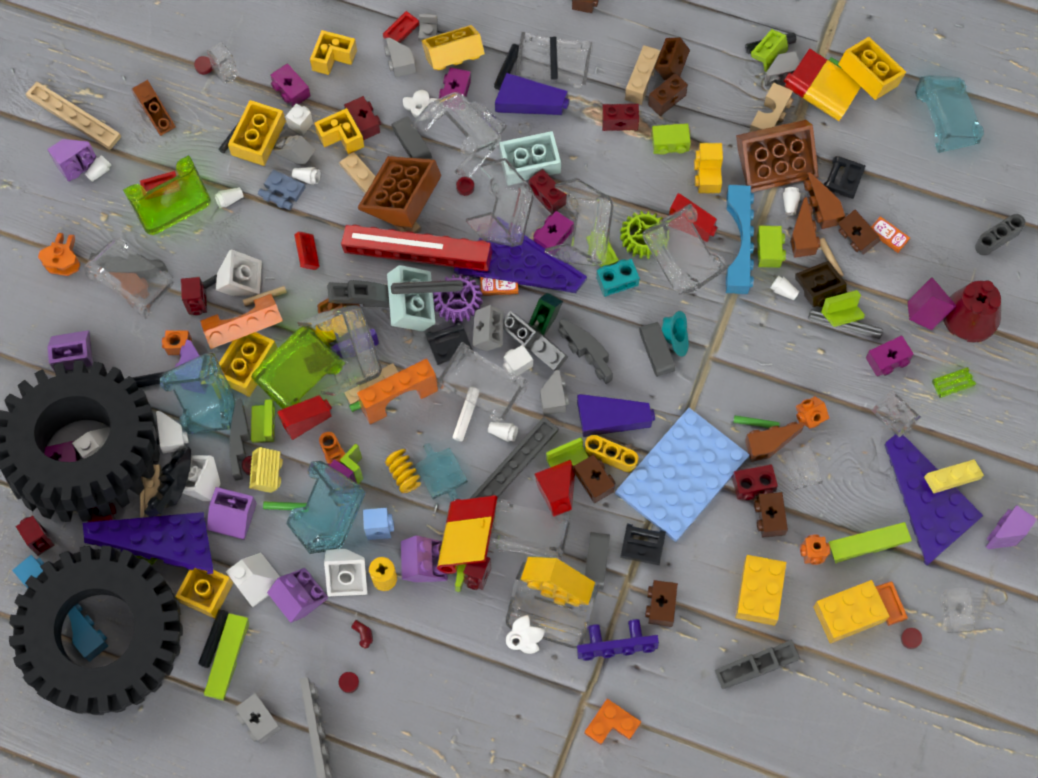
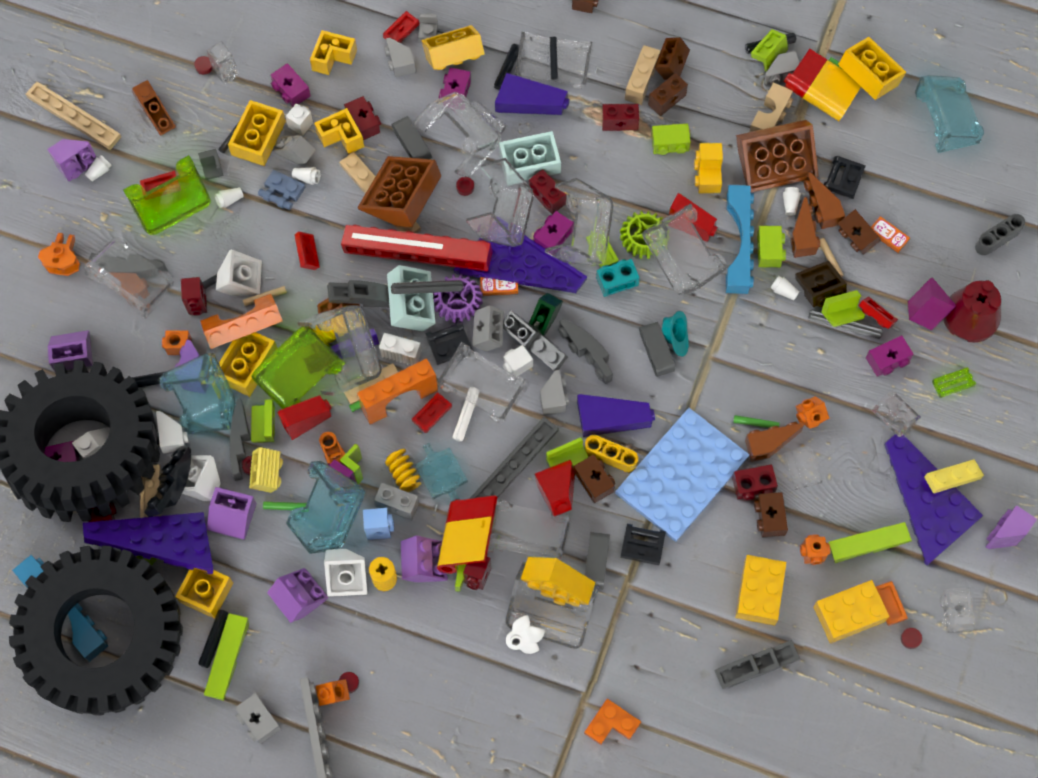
dark red brick [15,516,55,556] -> none
white slope [226,553,280,607] -> none
dark red arm [351,620,373,649] -> none
white plate [403,90,438,119] -> none
white cone [488,422,518,442] -> none
dark purple plate [577,619,659,661] -> none
reddish brown brick [645,580,678,627] -> none
none -> dark grey panel [198,149,224,180]
none -> orange brick [315,679,350,706]
none -> light grey brick [374,483,419,521]
none -> white brick [379,333,422,366]
none -> red plate [412,392,452,433]
none -> red plate [858,296,898,329]

